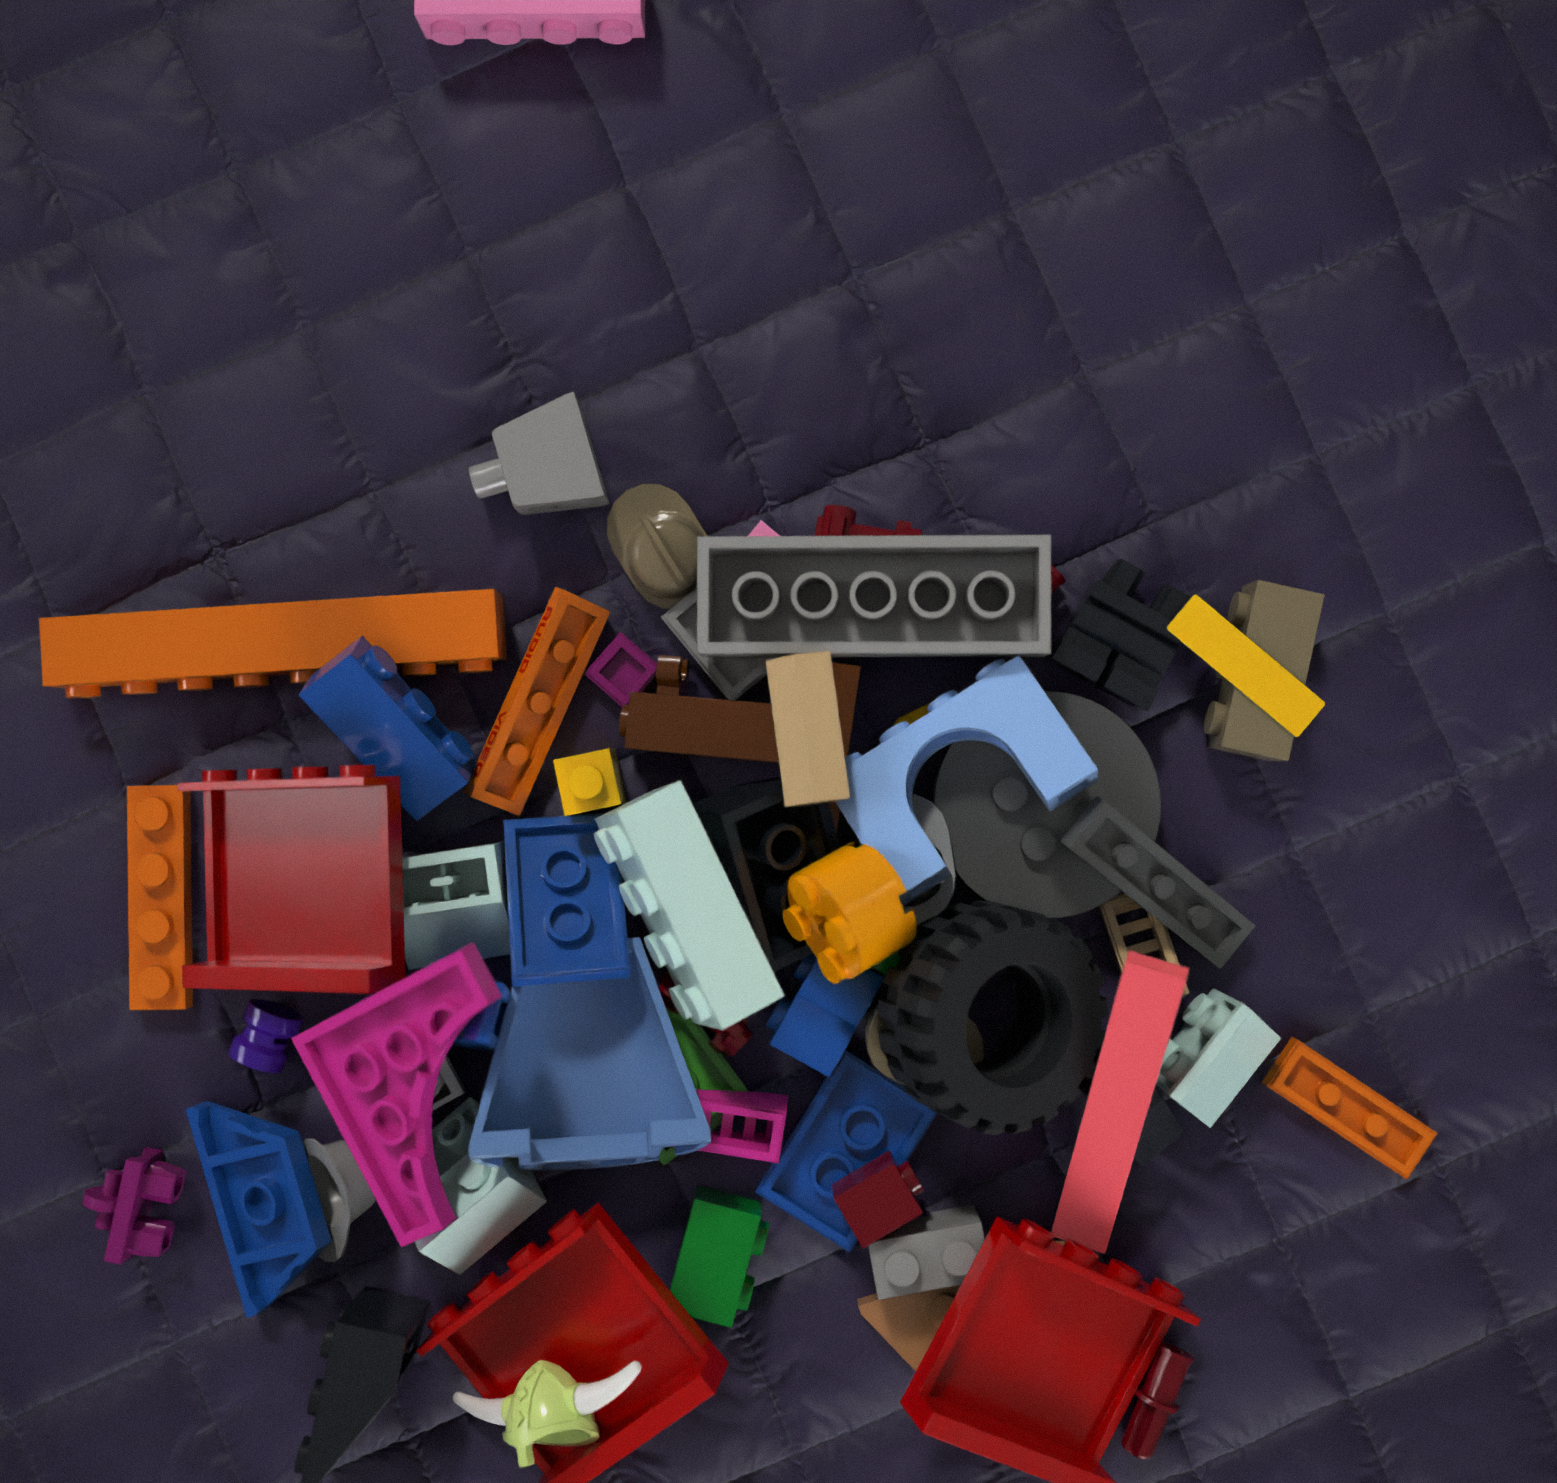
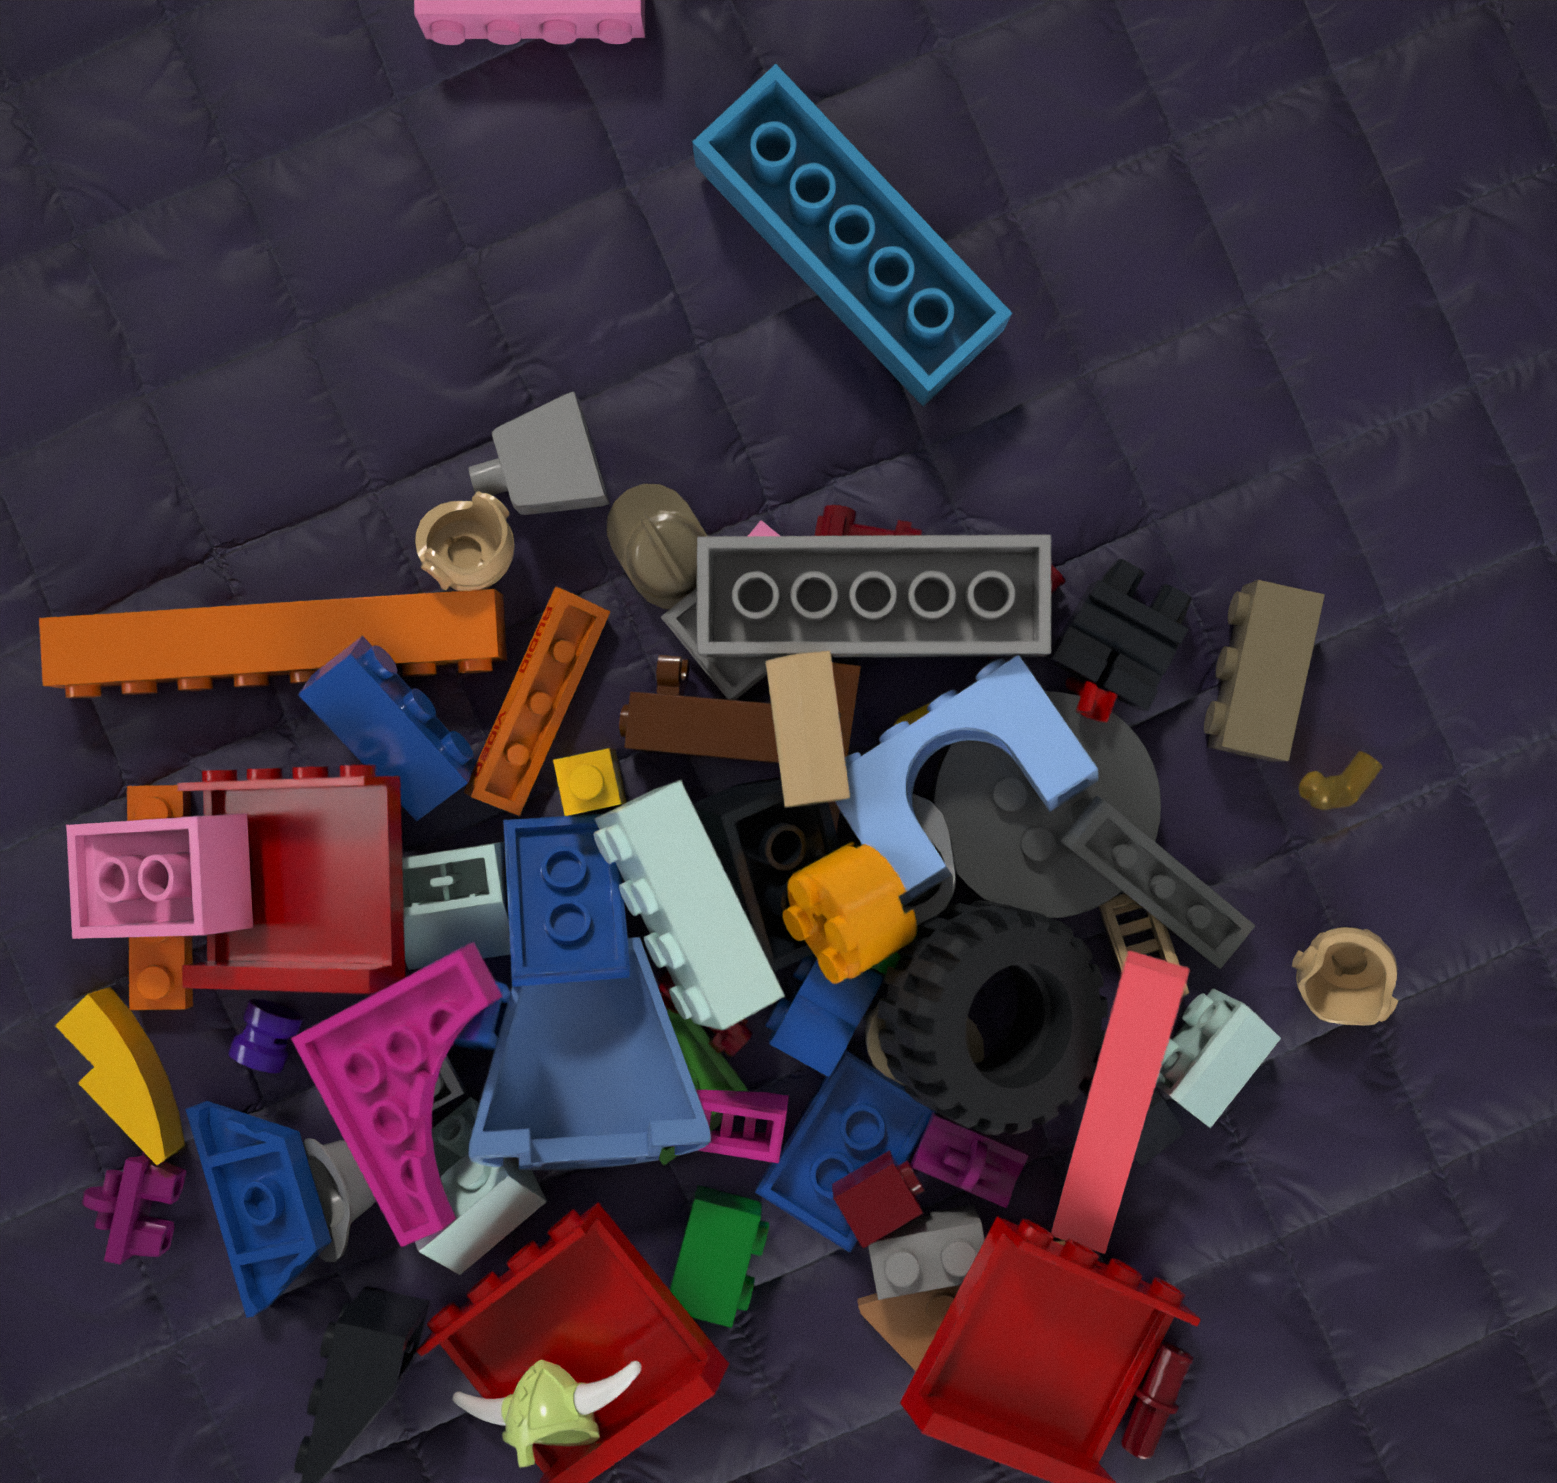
magenta tile [584,632,657,707] -> none
yellow sticker [1167,594,1325,737] -> none
orange tile [1261,1037,1438,1180] -> none
none -> yellow slope [55,987,185,1165]
none -> bright pink slope [66,814,253,939]
none -> tan cap [415,491,515,591]
none -> dark azure brick [692,64,1012,406]
none -> magenta hips [911,1112,1029,1208]
none -> red hand [1065,677,1118,723]
none -> tan cap [1292,927,1399,1025]
none -> clear yellow arm [1298,751,1383,810]

